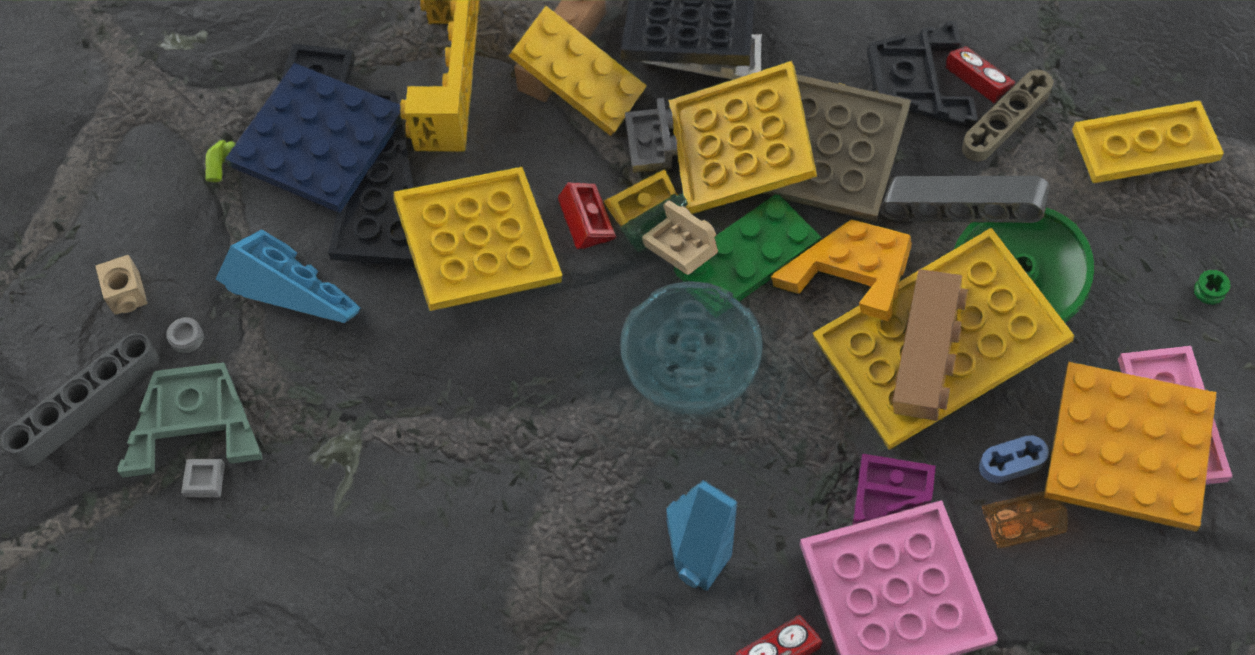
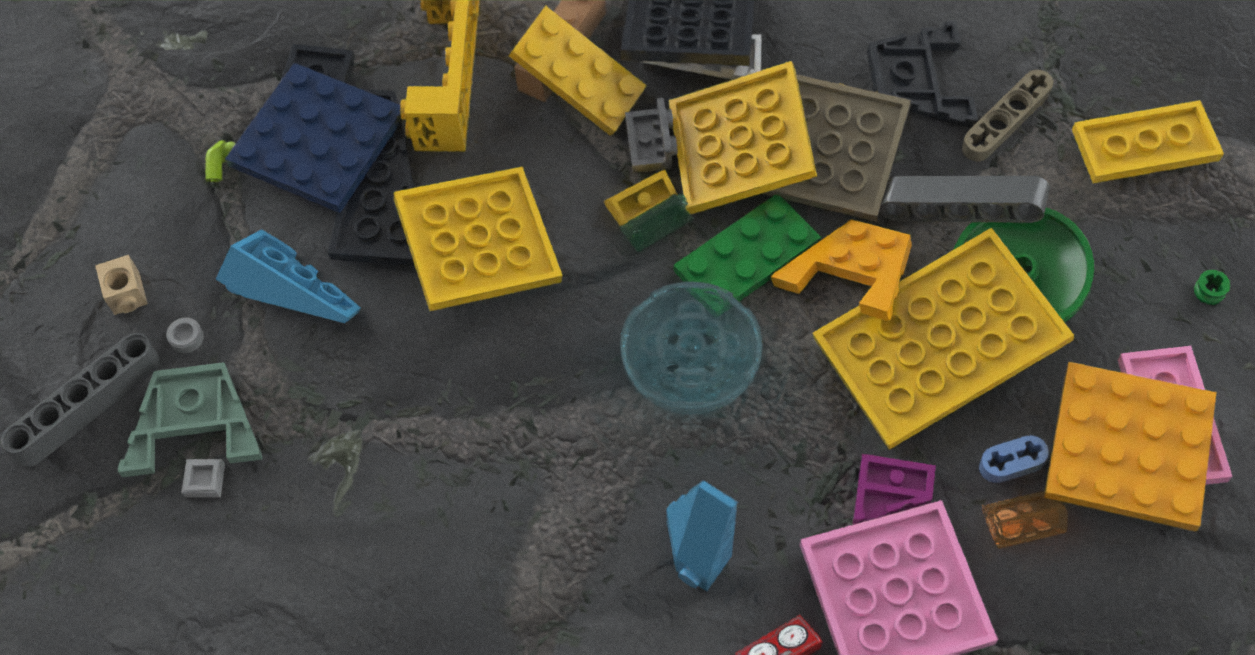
red slope [558,183,616,249] -> none
tan bracket [642,200,718,275] -> none
medium nougat brick [893,269,968,421] -> none
red slope [945,47,1015,103] -> none

